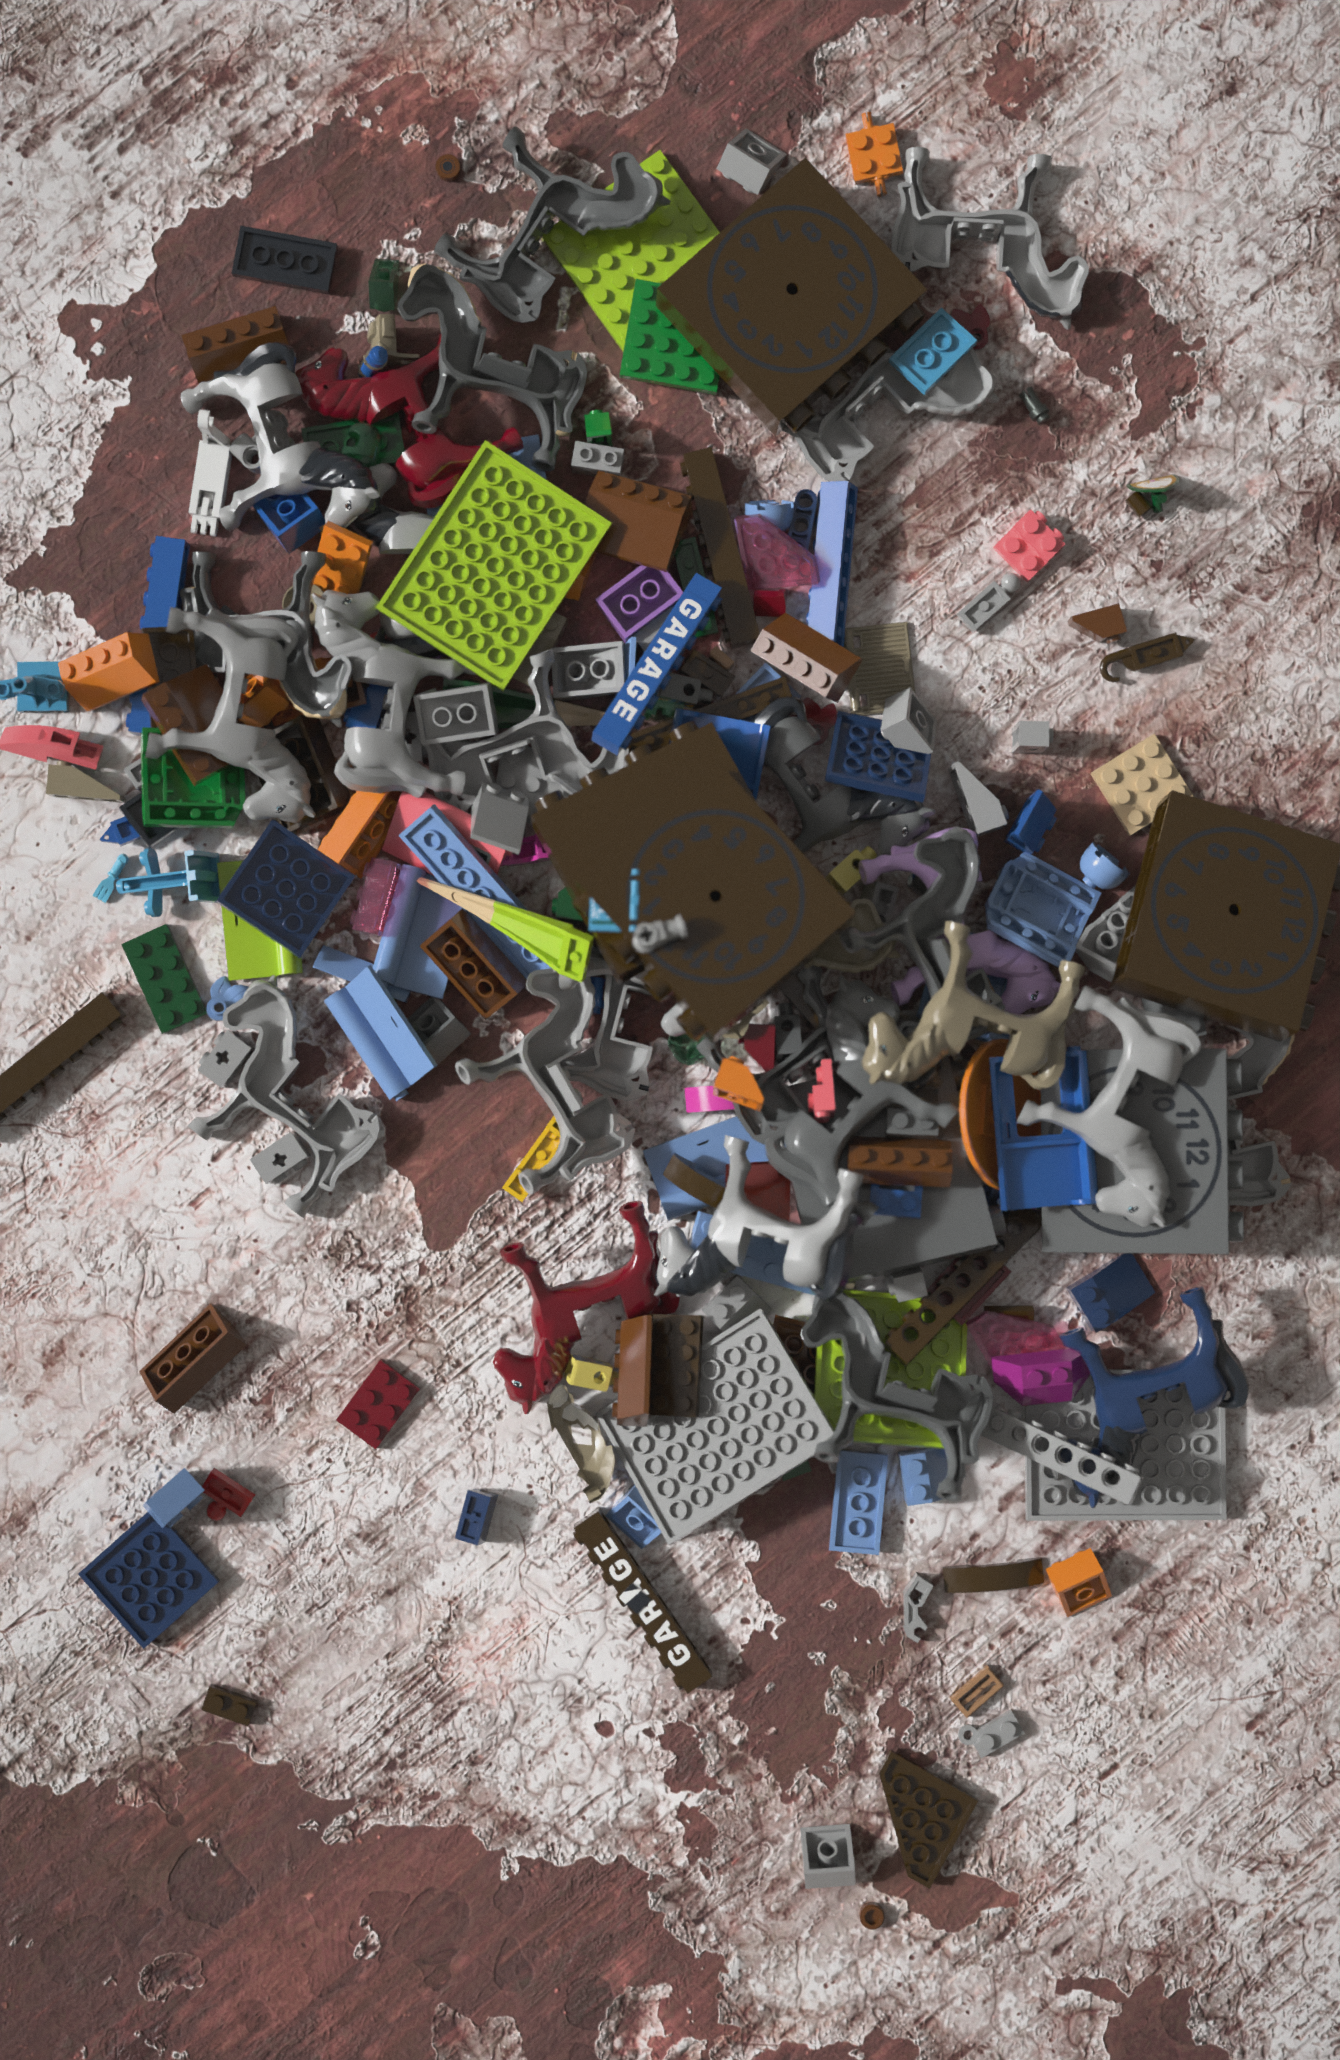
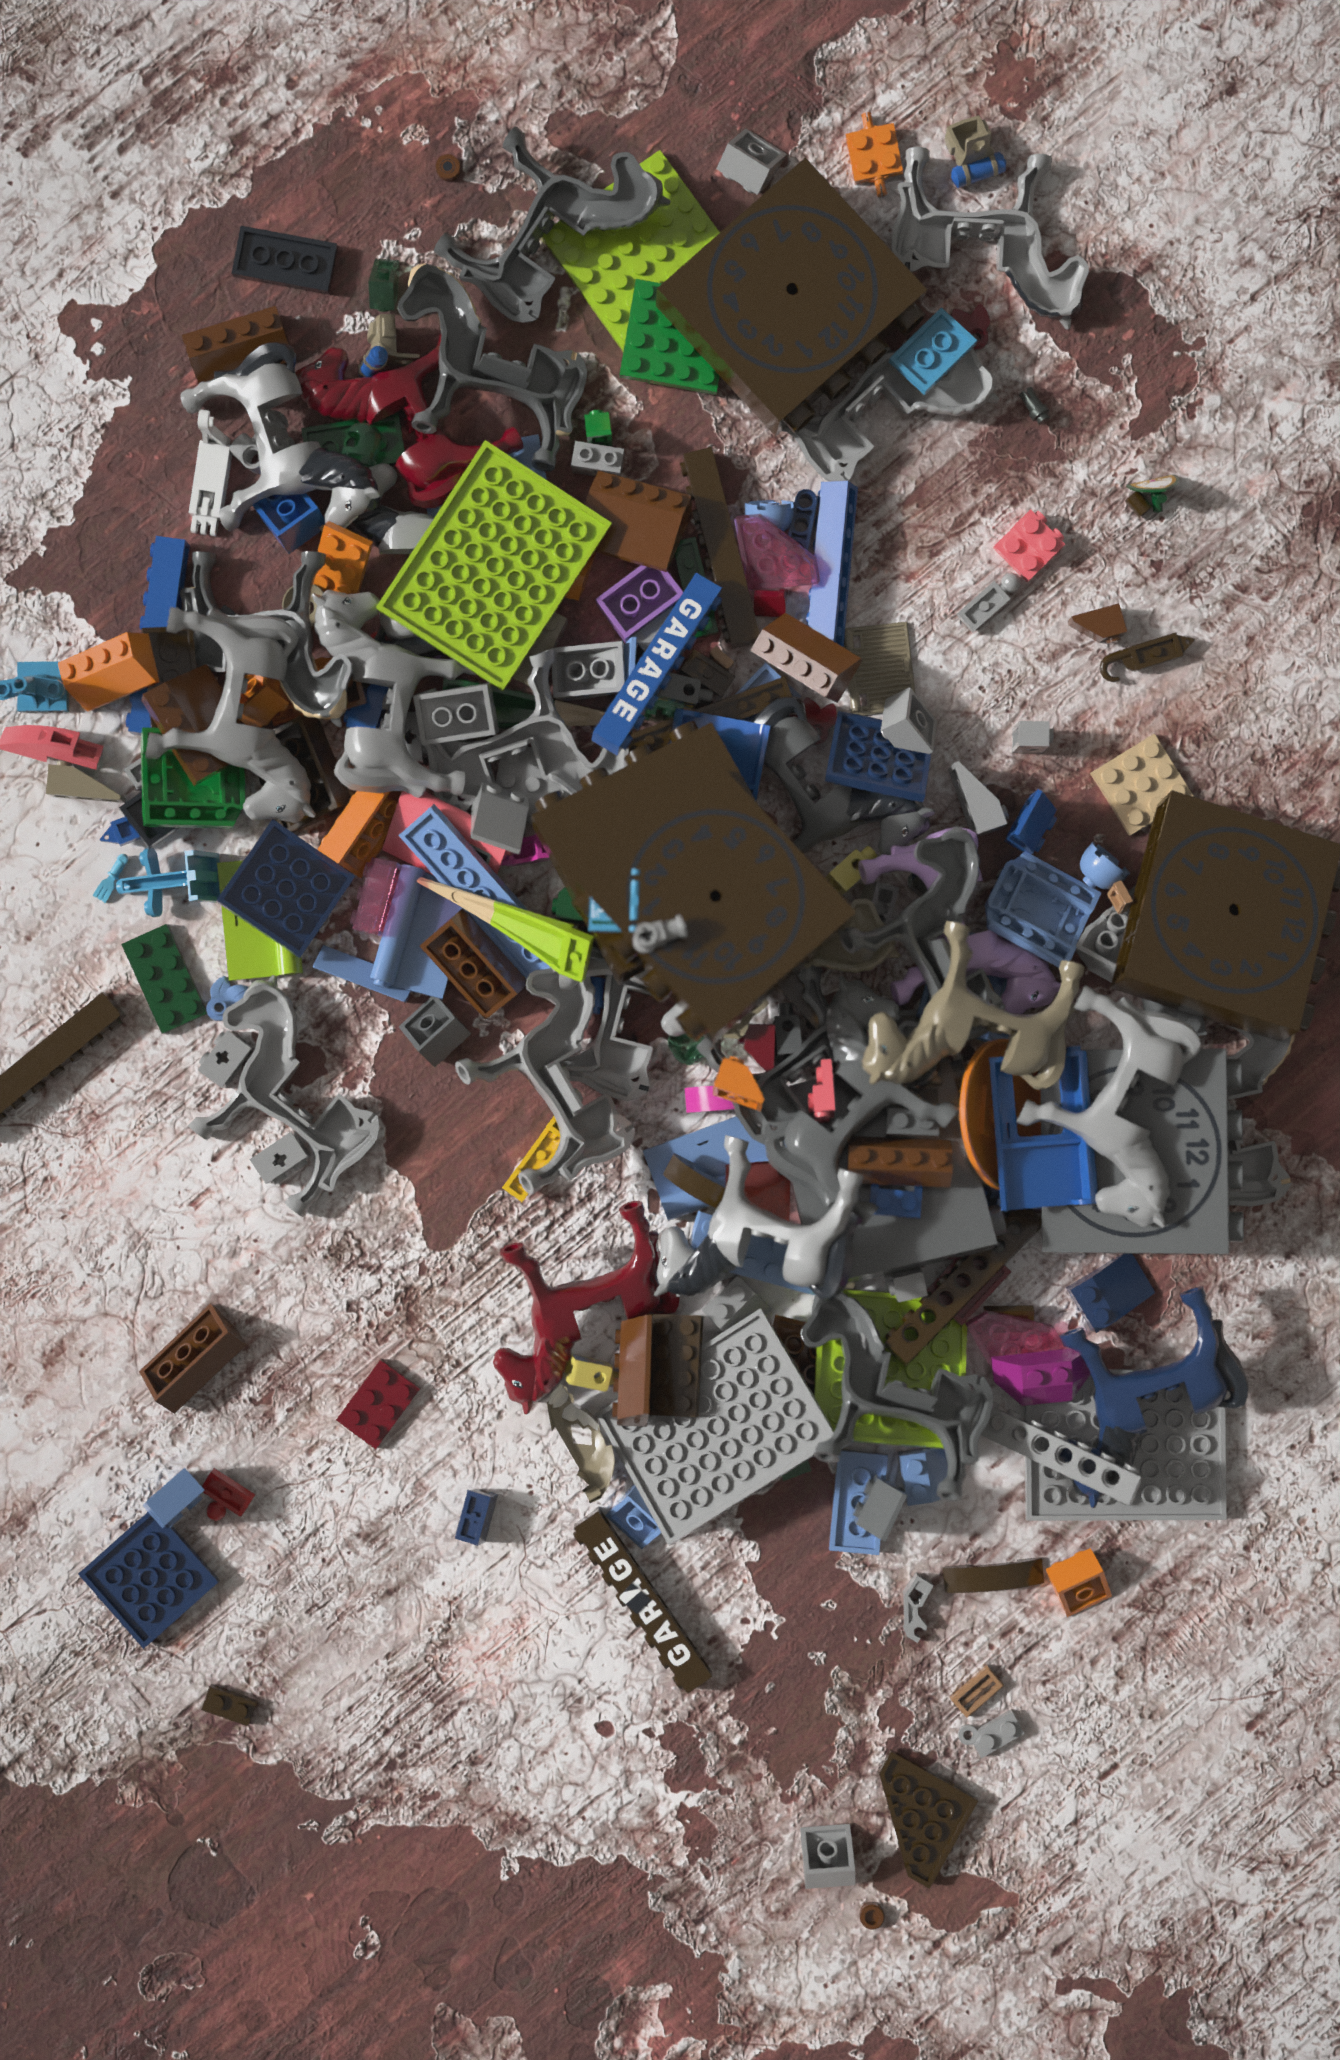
medium blue door [324,965,437,1102] -> none
none -> slope [853,1474,907,1542]
none -> dark tan piece [945,116,1006,188]
none -> medium nougat tile [1107,880,1133,914]

